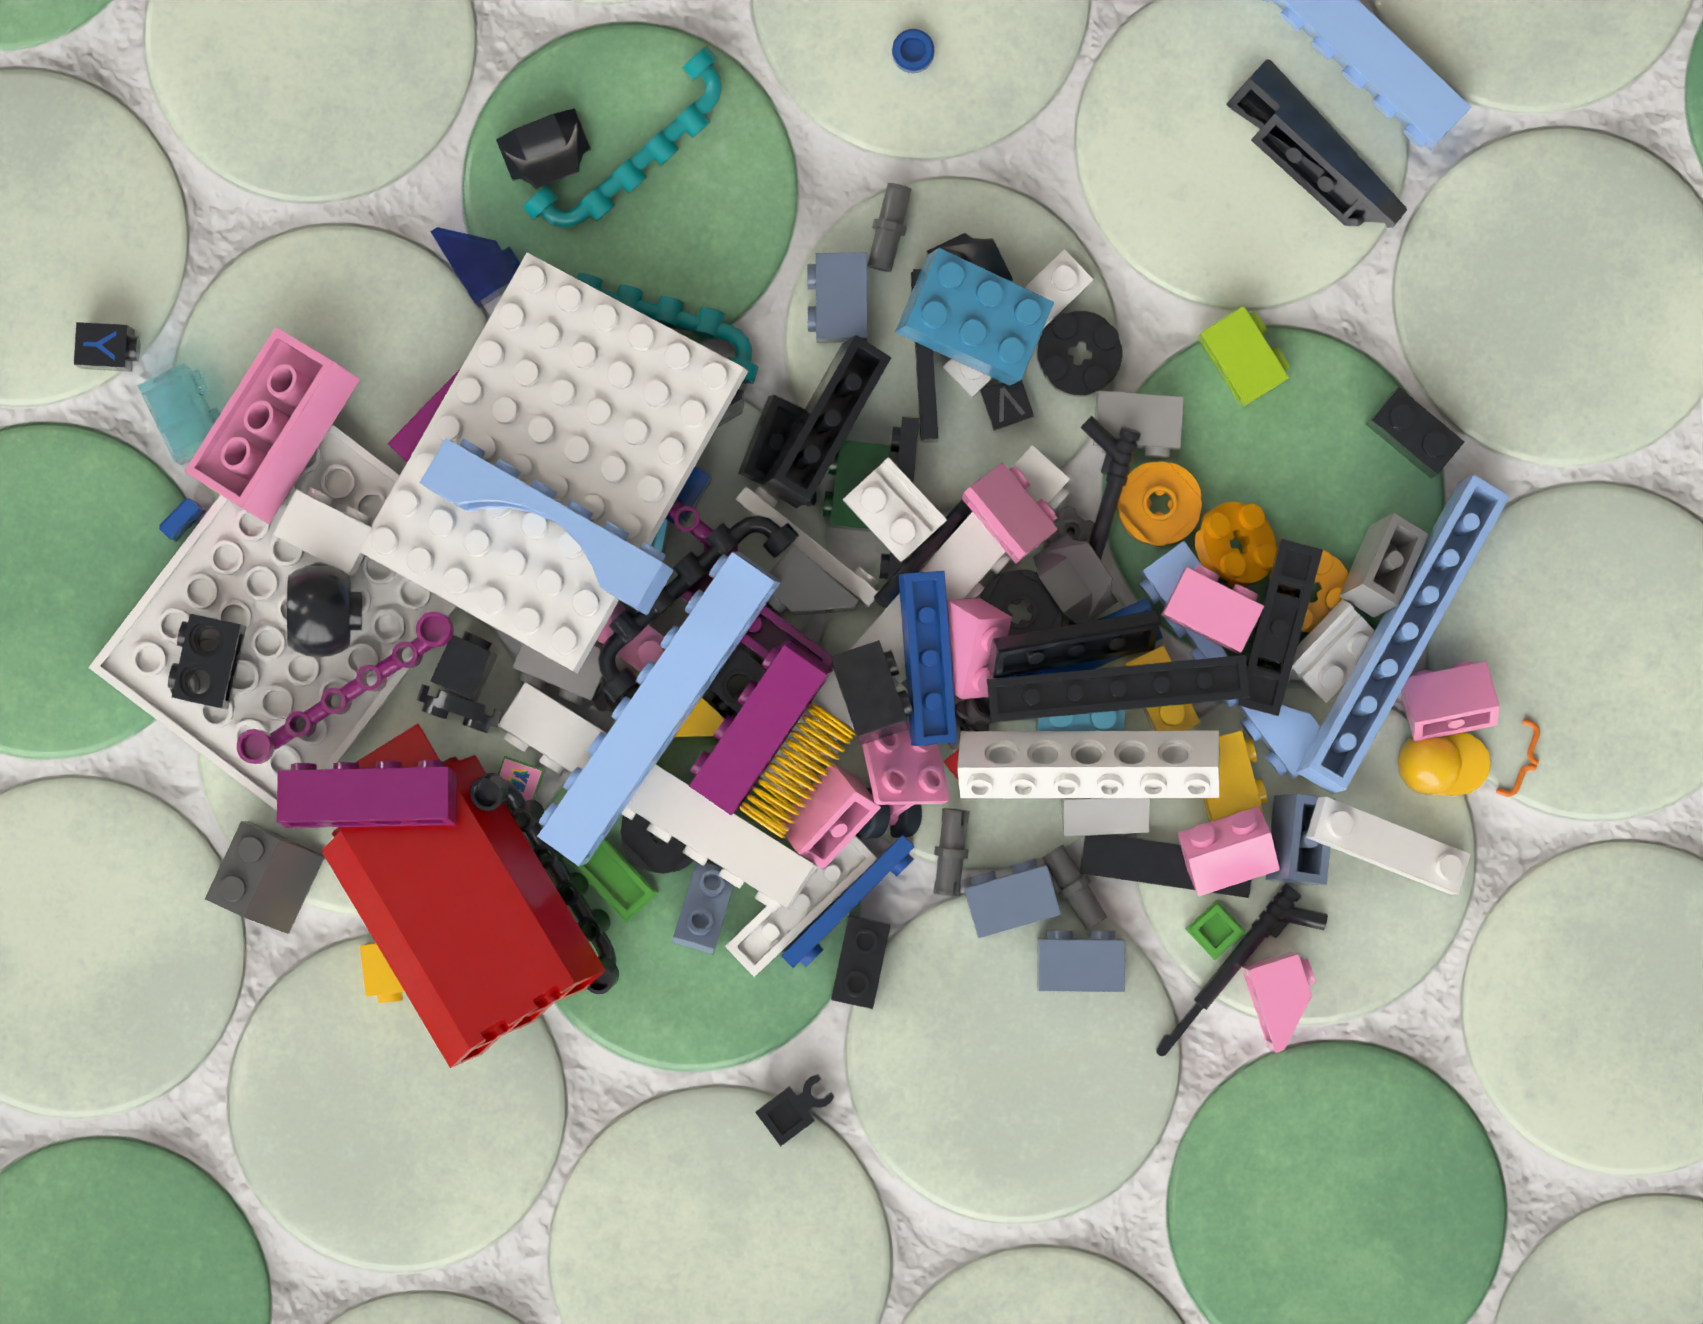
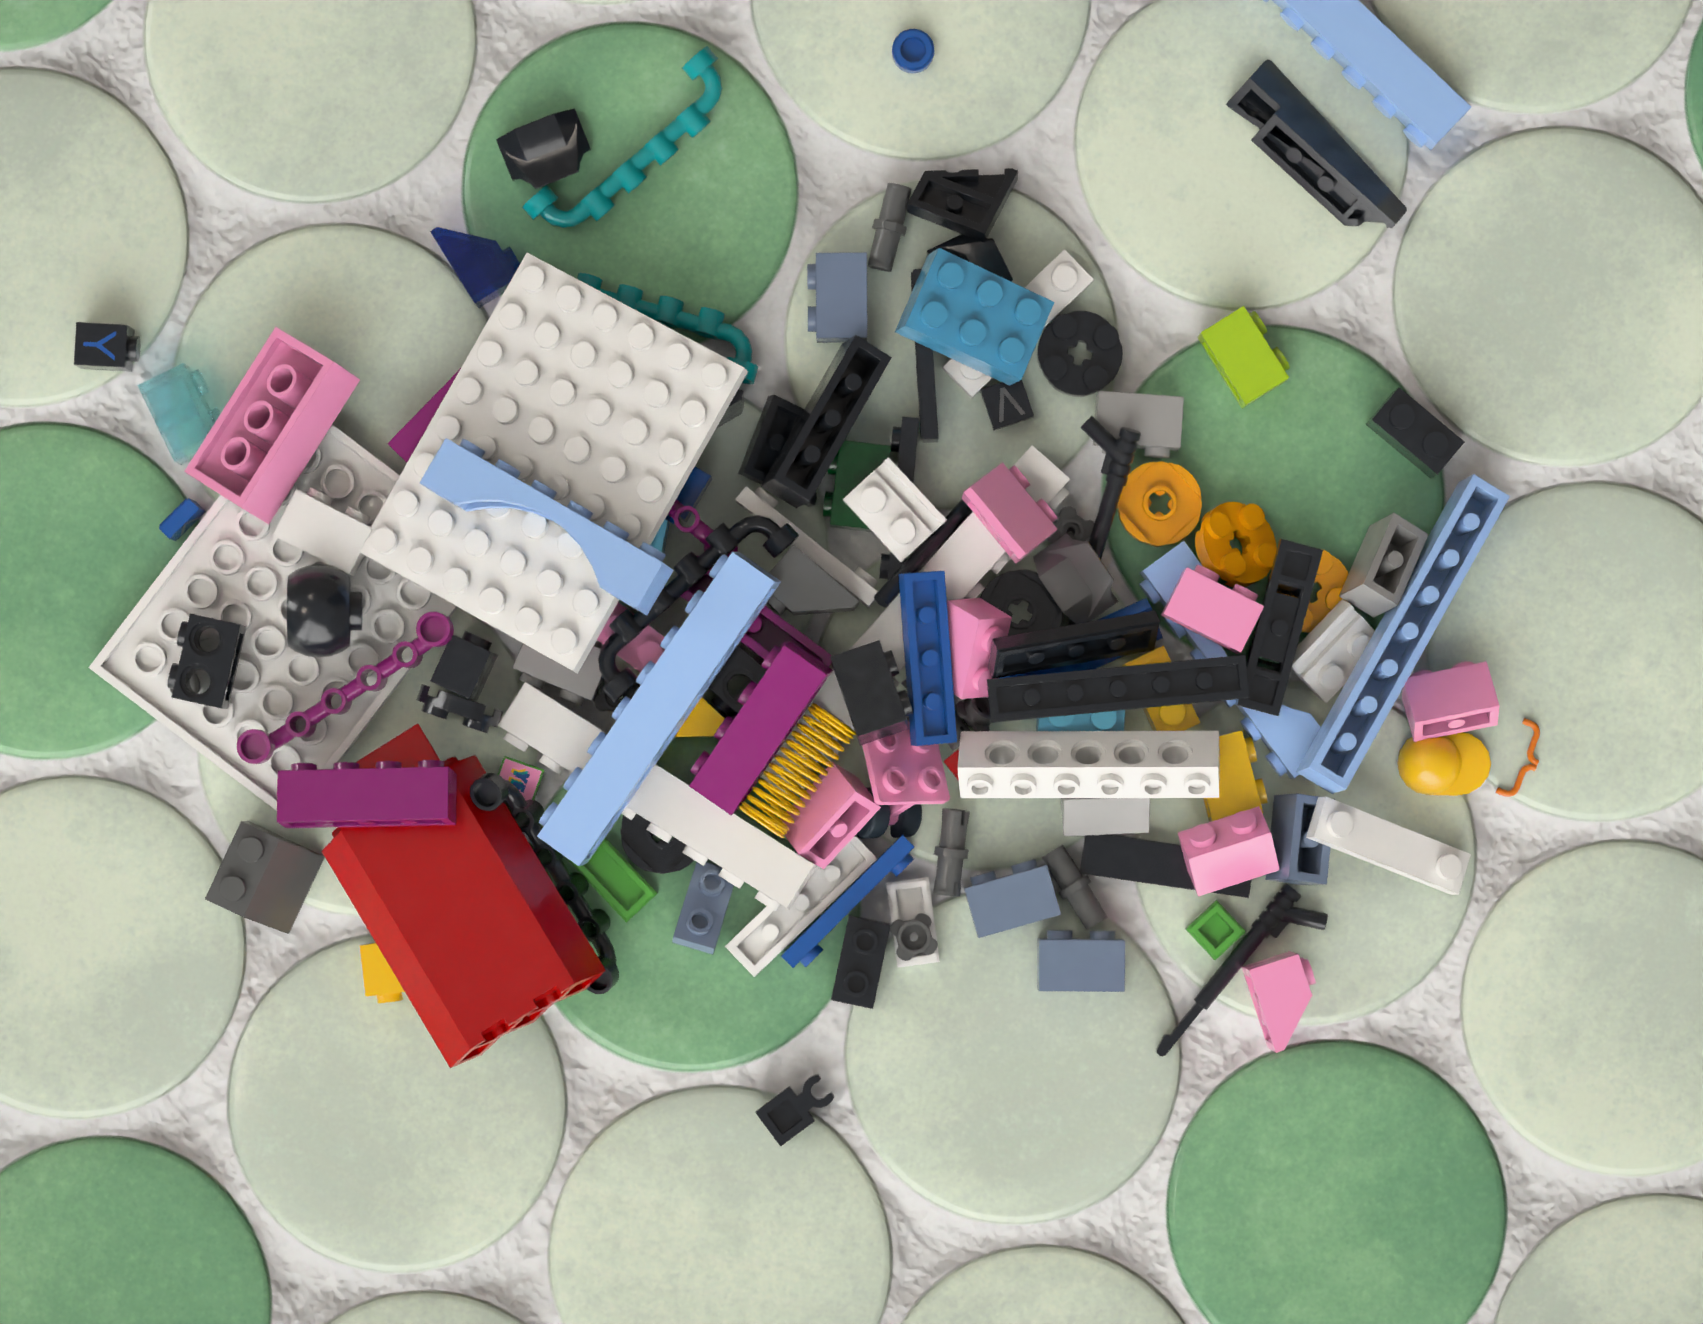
none -> white tile [886,877,940,968]
none -> dark grey plate [890,913,938,961]
none -> black wing [907,168,1018,243]

